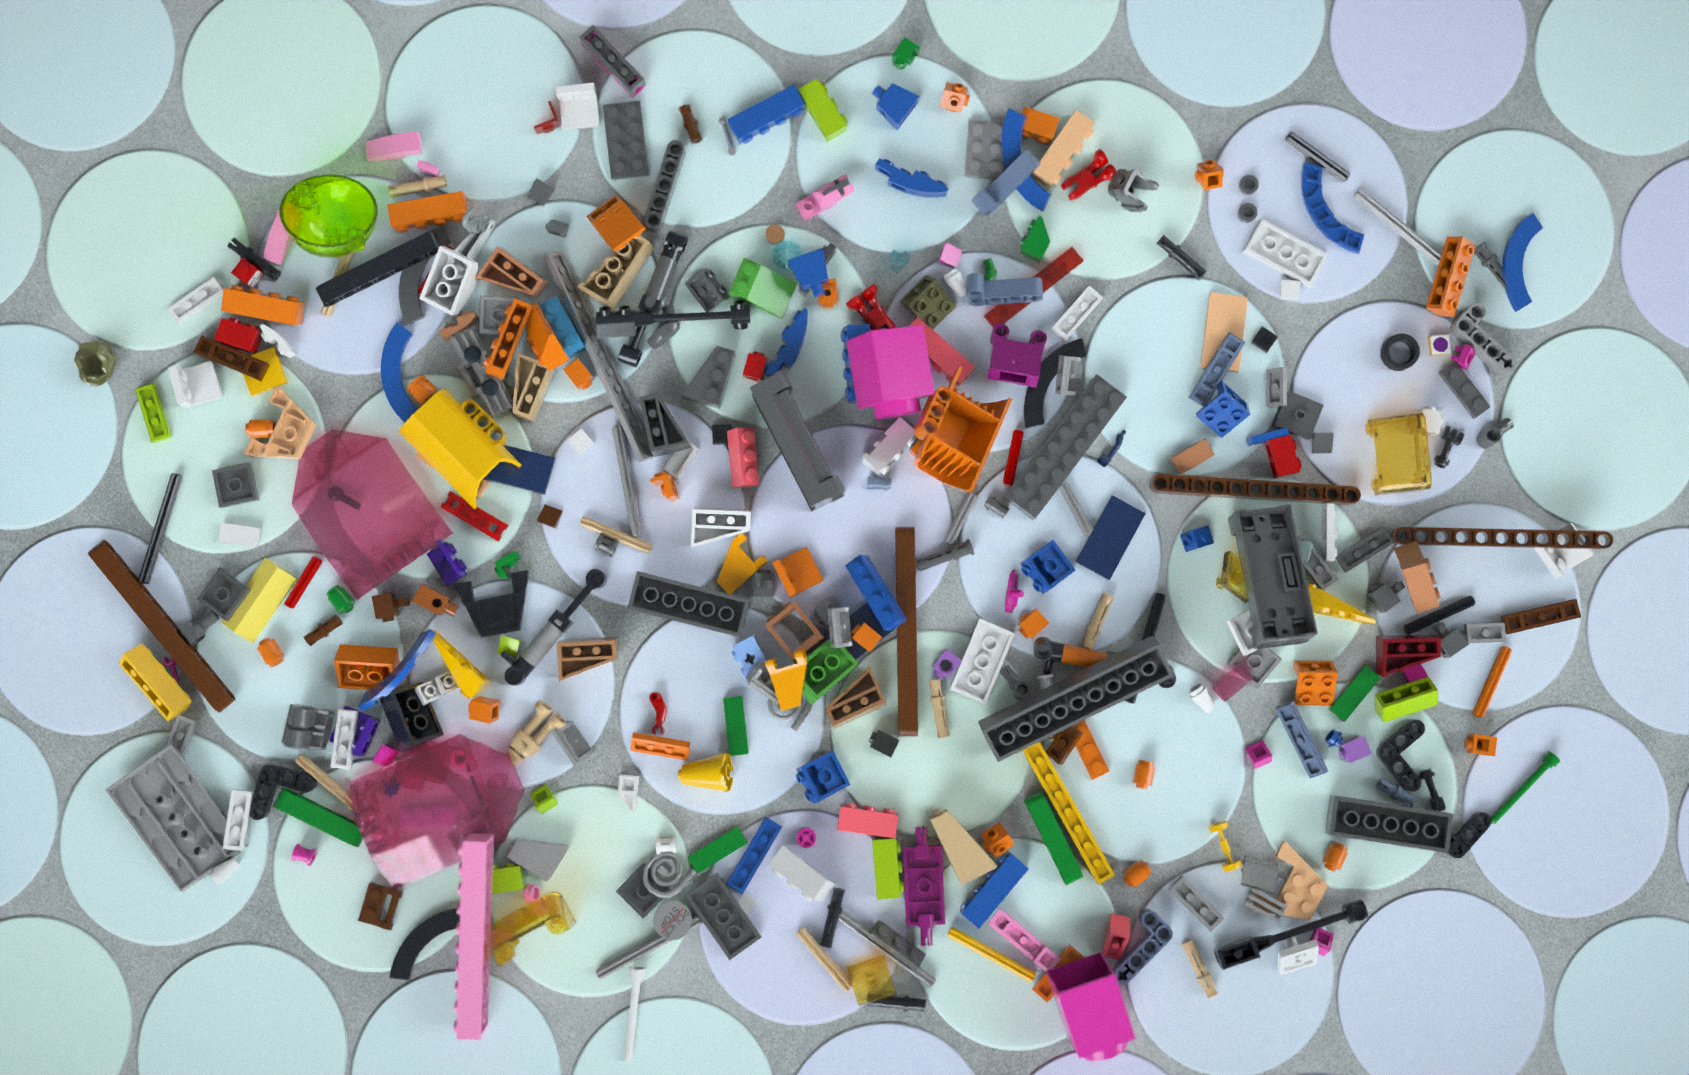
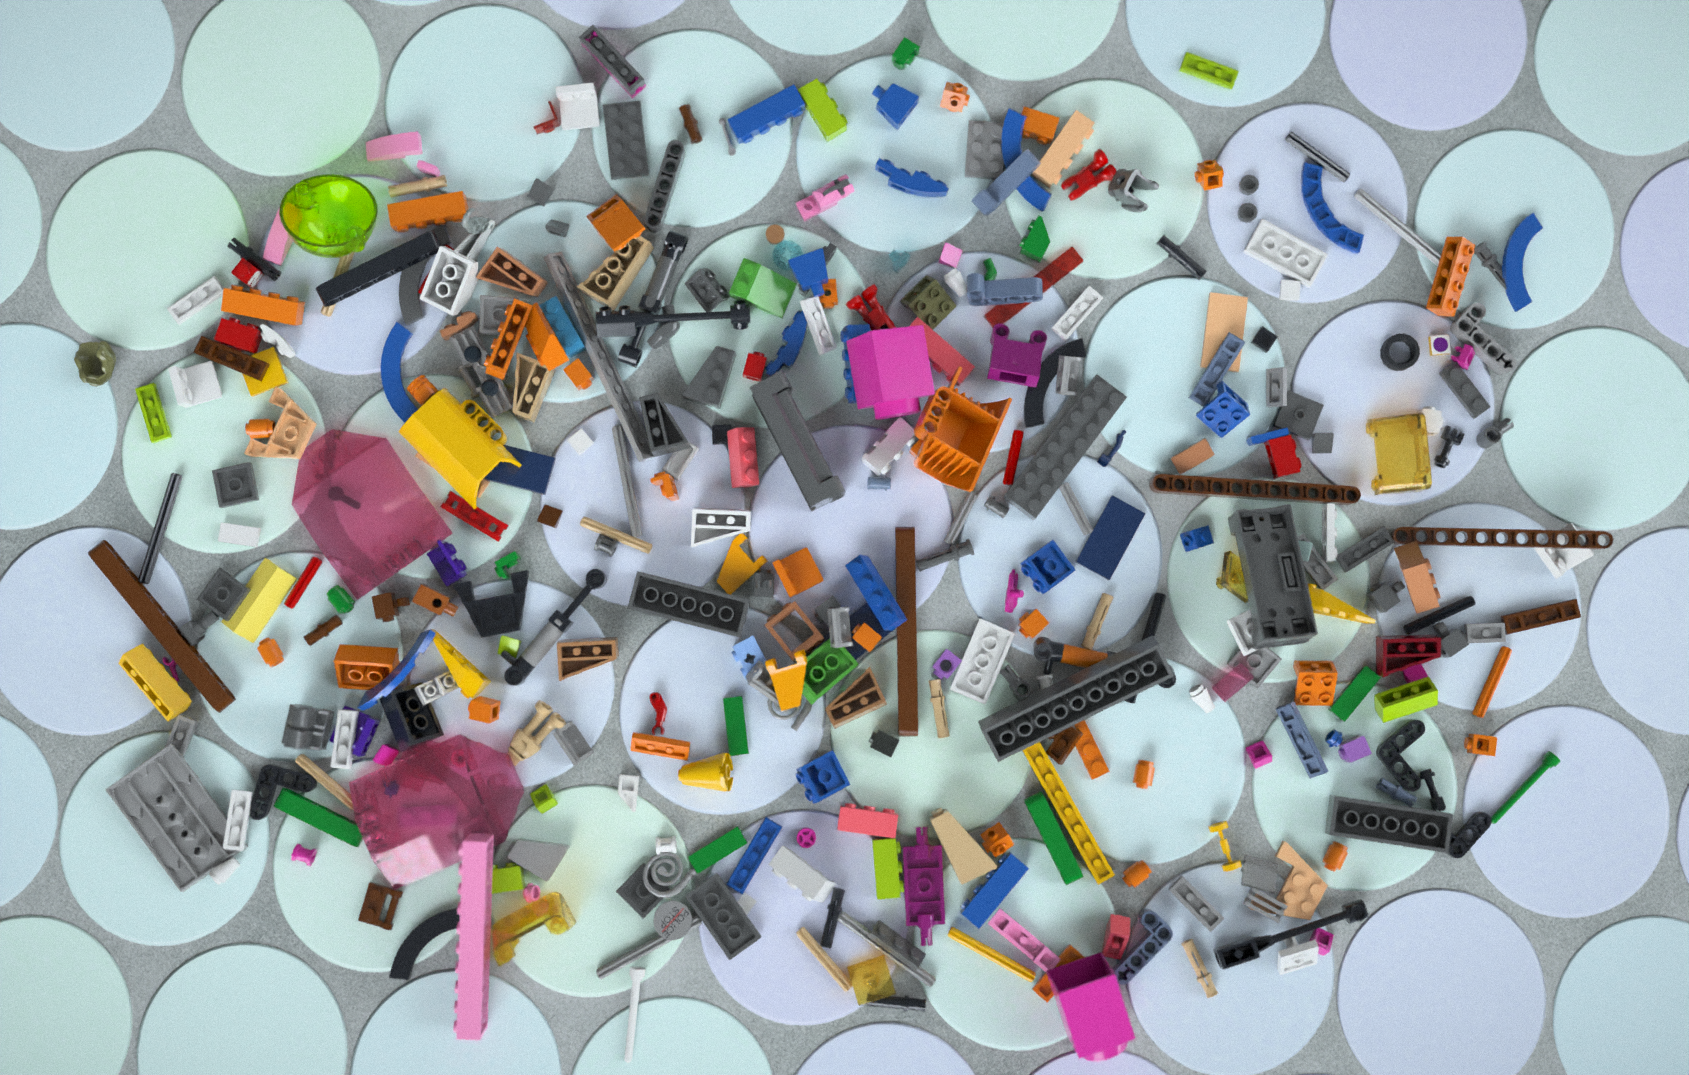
none -> white tile [799,295,837,355]
none -> lime tile [1179,52,1239,90]

